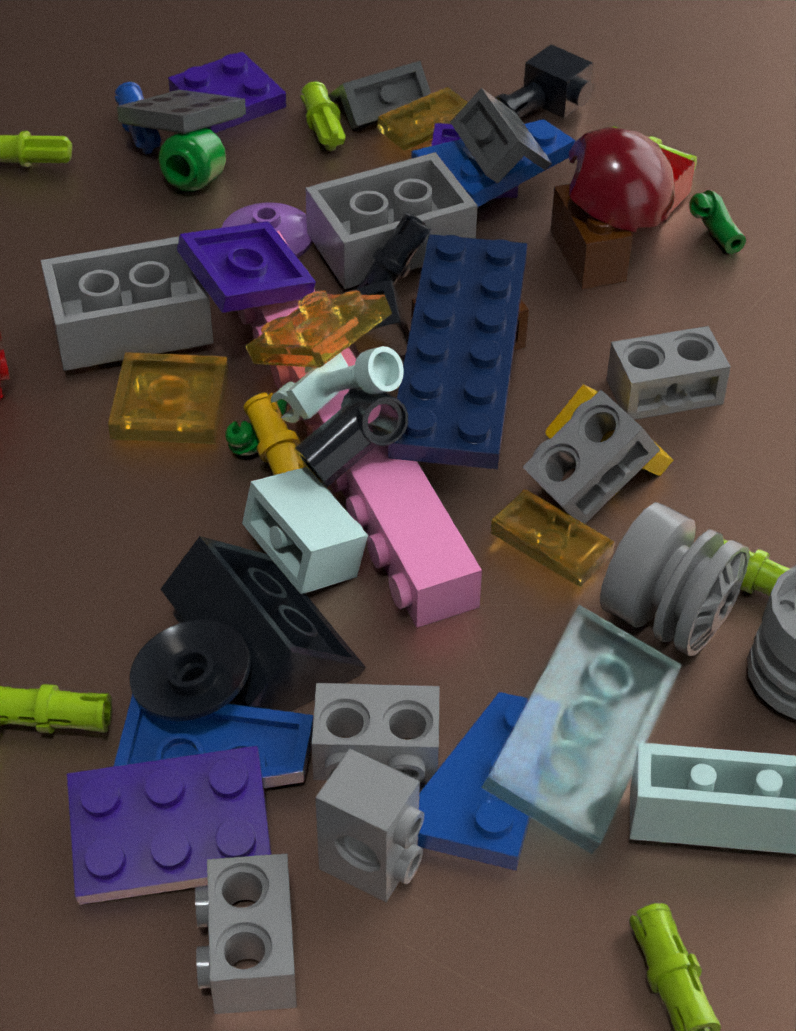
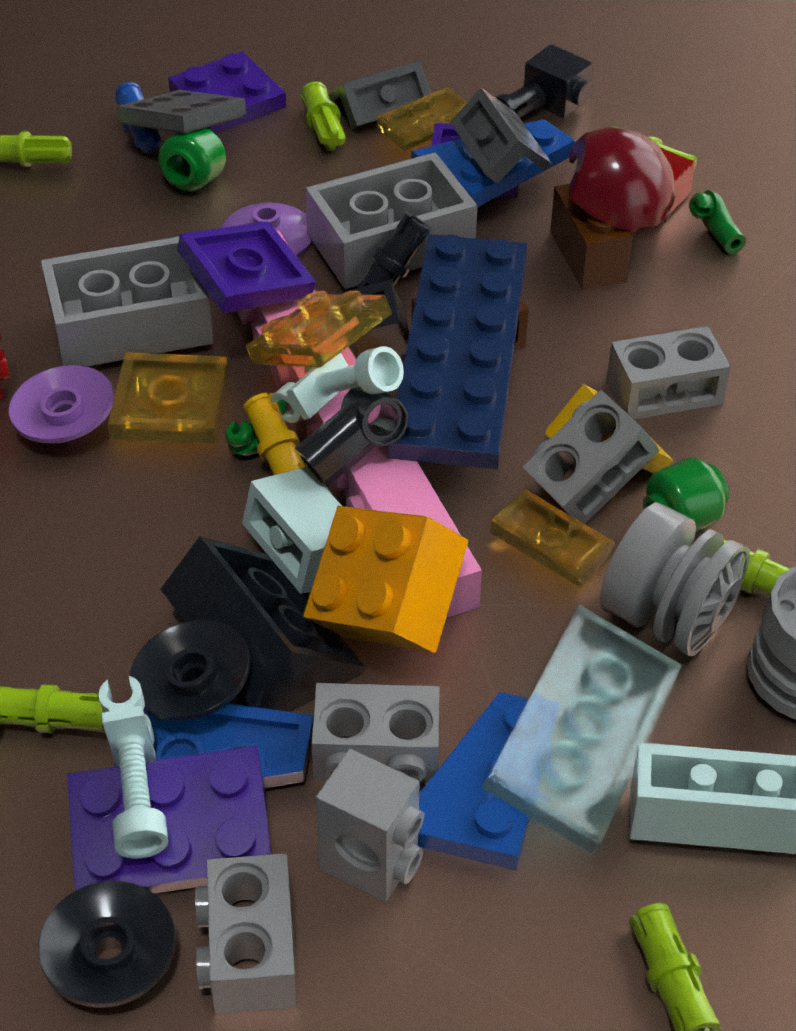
none -> medium lavender dish [9,365,114,443]
none -> black dish [38,881,176,1007]
none -> light aqua bar [99,676,168,859]
none -> light orange brick [303,506,469,654]
none -> green head [643,458,729,532]

